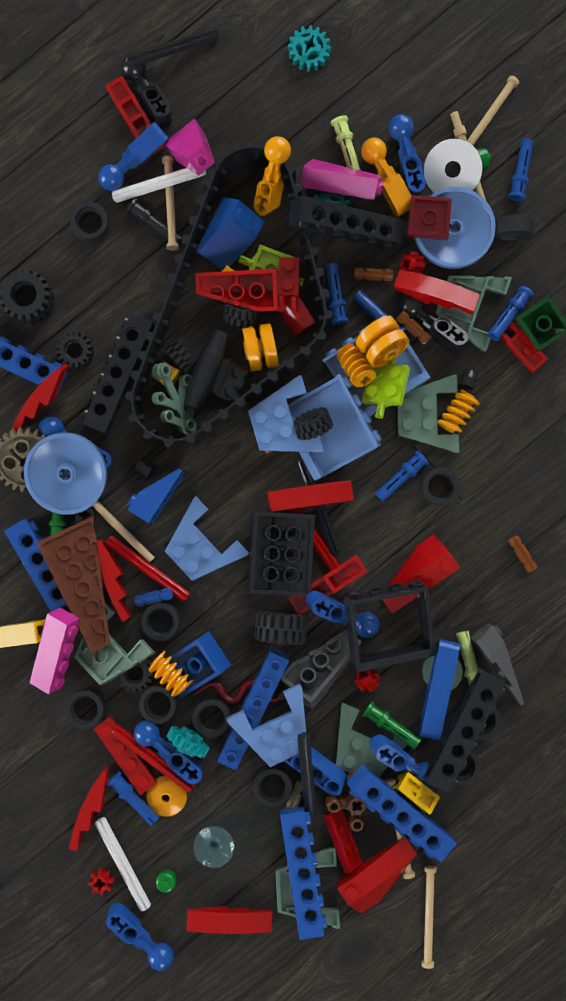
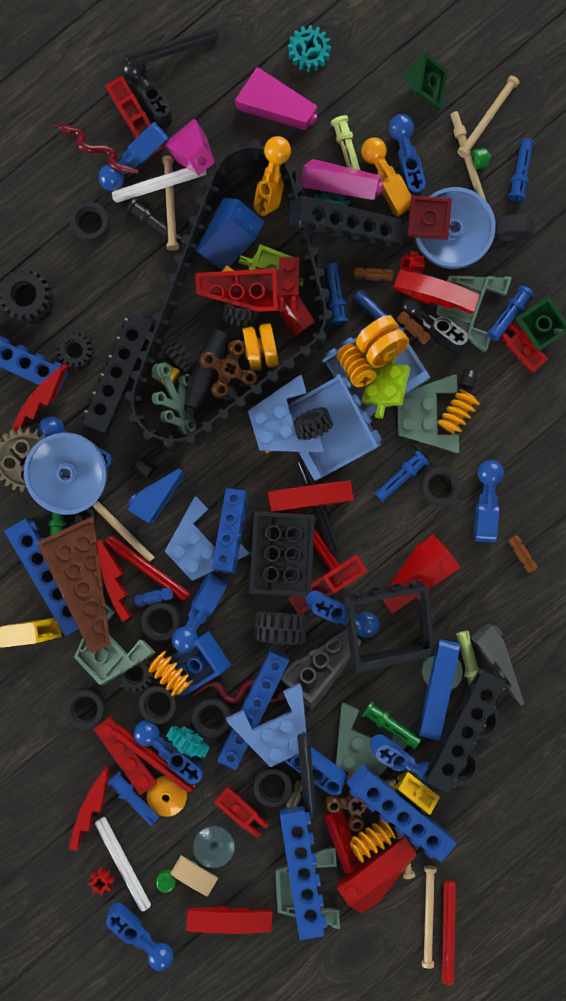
brick [30,608,80,694] -> none
red gear [354,669,381,692] -> none
white sticker [424,139,482,193] -> none
none -> dark red animal [52,124,138,174]
none -> tan slope [170,855,218,897]
none -> blue beam [172,573,227,653]
none -> reddish brown gear [199,340,257,398]
none -> blue brick [212,488,249,574]
none -> red hinge [214,786,269,838]
none -> dark pink slope [235,67,318,130]
none -> light orange piece [350,819,396,863]
none -> dark green slope [403,52,448,109]
none -> red axle [442,880,456,985]
none -> blue beam [473,460,504,543]

